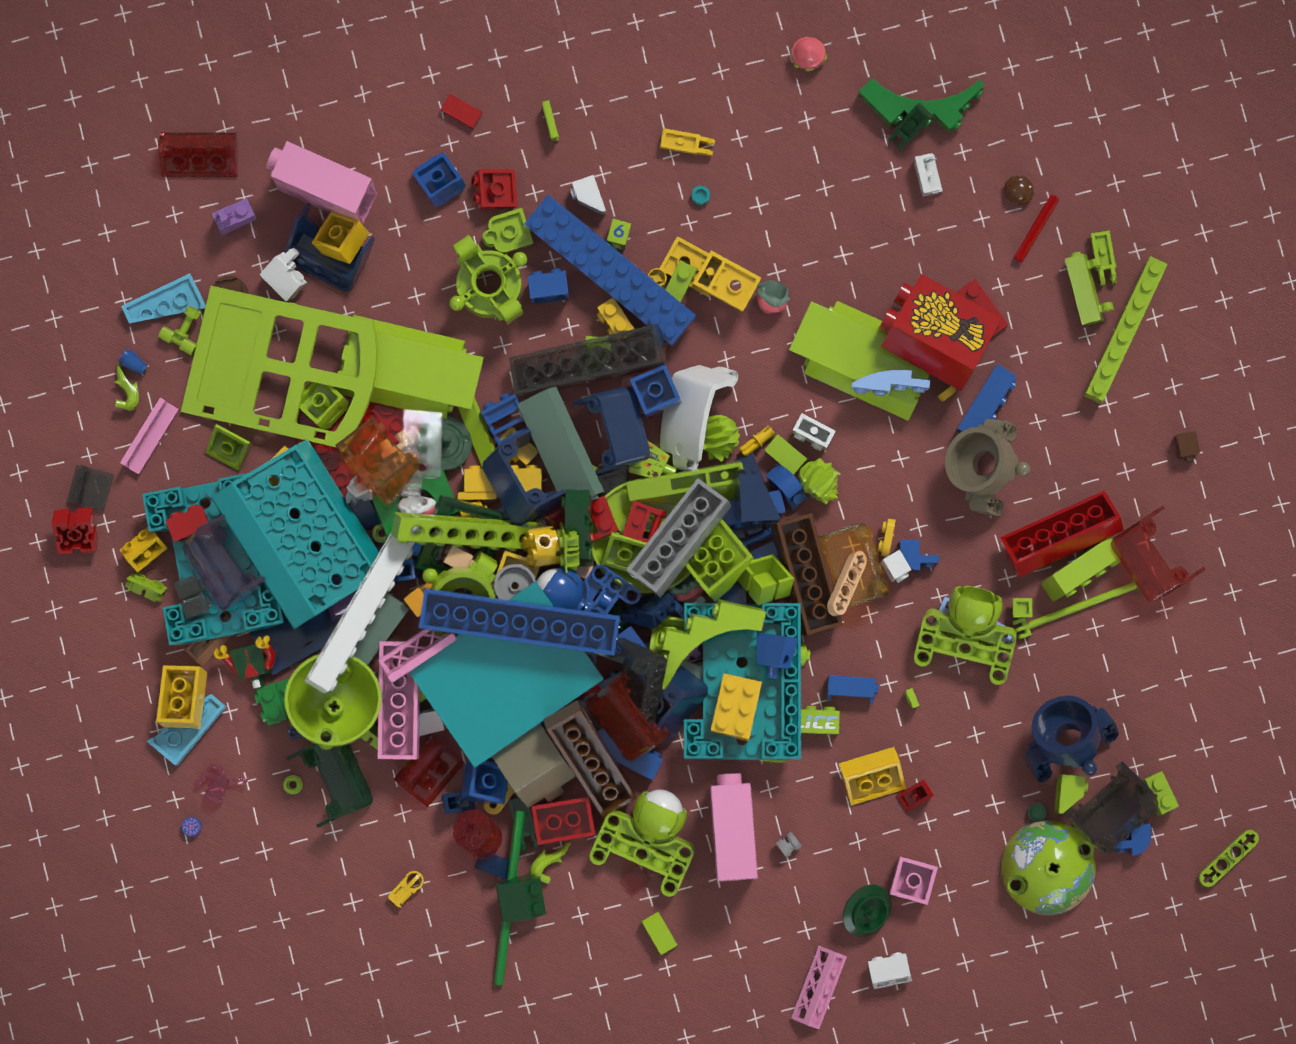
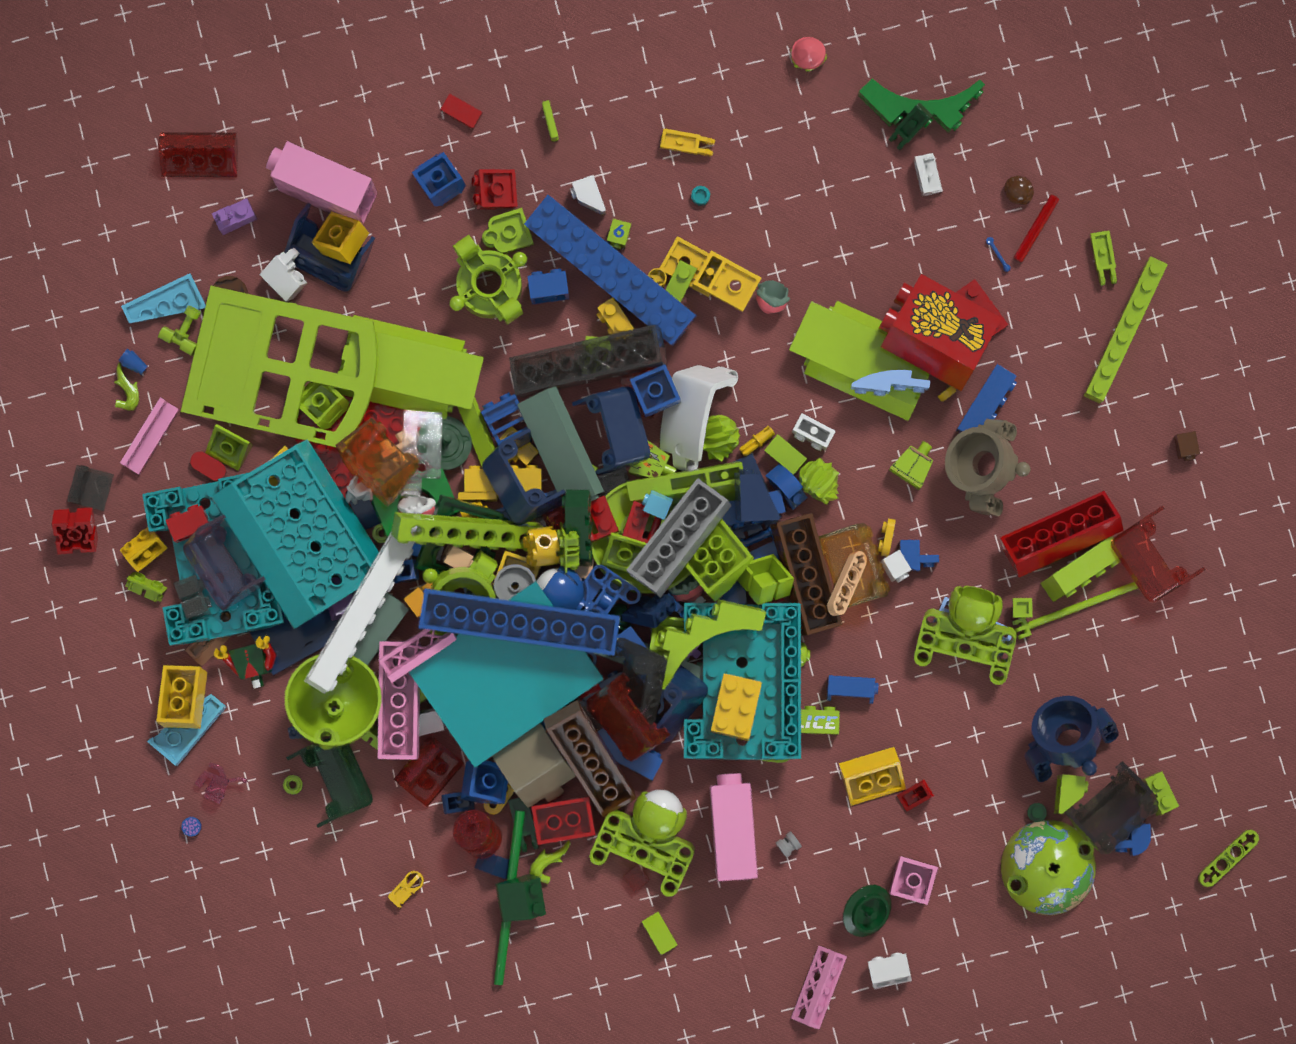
green plate [254,678,290,726] -> none
blue torso [757,633,798,679] -> none
lime tile [904,688,920,709] -> none
lime brick [1065,252,1114,326] -> none
none -> red tile [190,452,227,481]
none -> medium azure brick [642,490,673,520]
none -> lime torso [889,441,933,490]
none -> blue hinge [986,237,1011,272]

